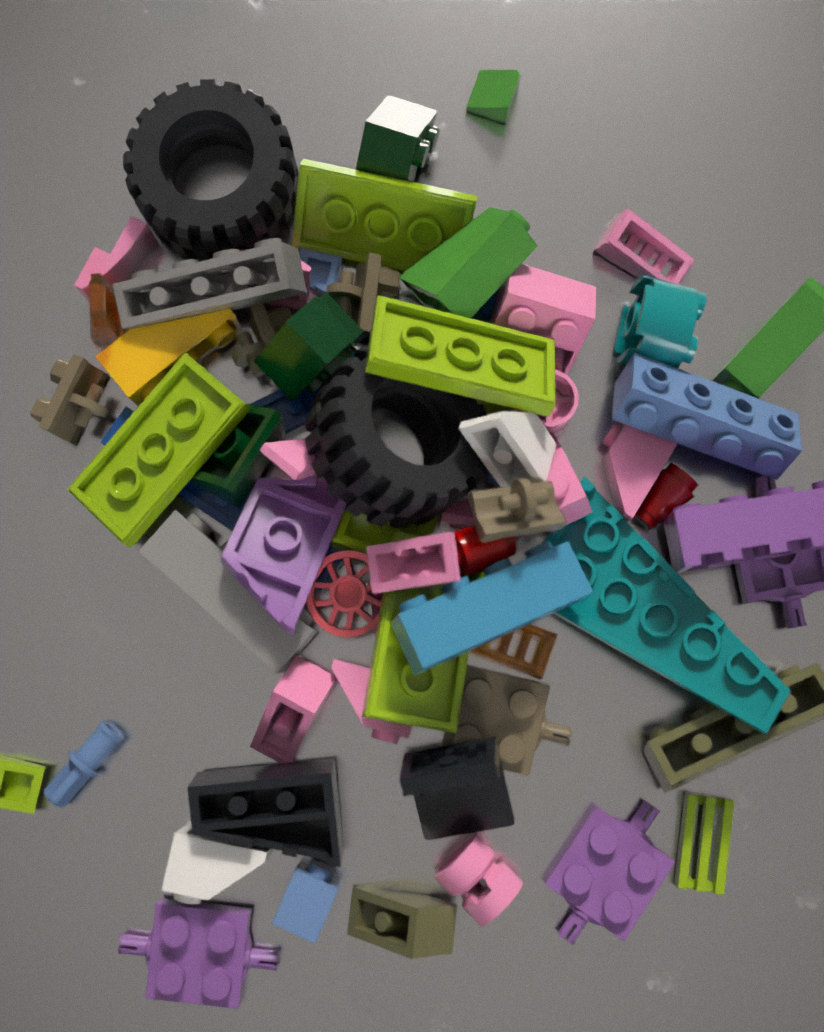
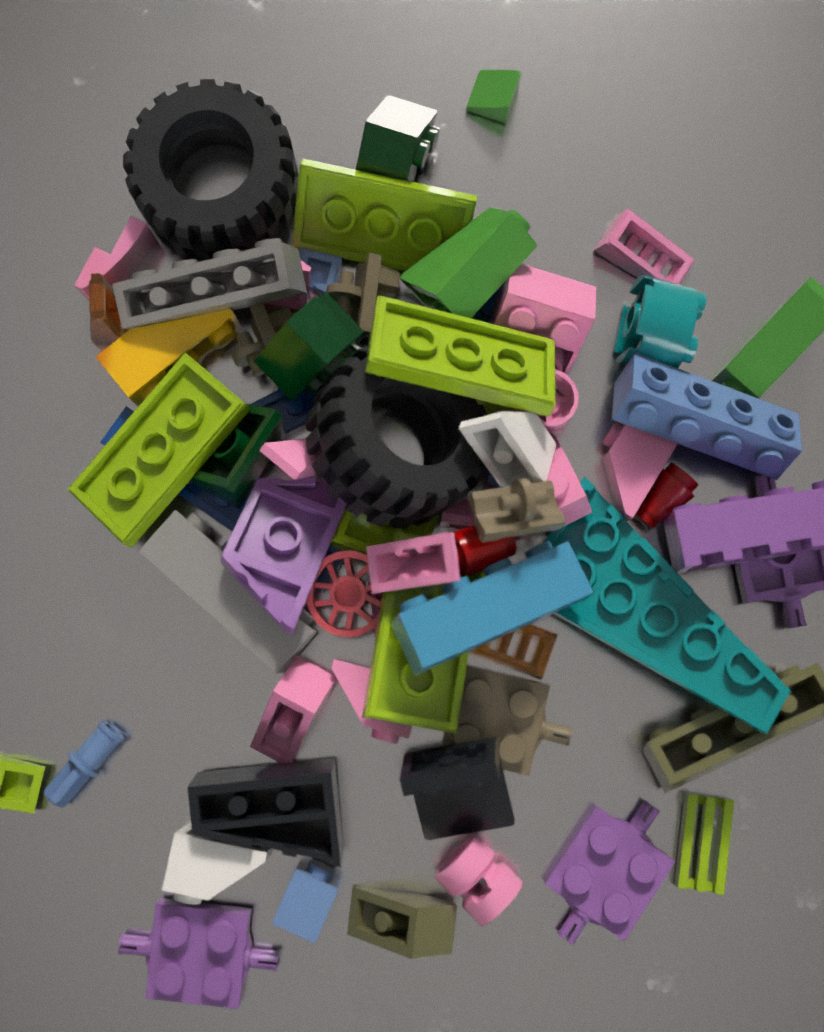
dark tan hips [30,354,109,445] -> none

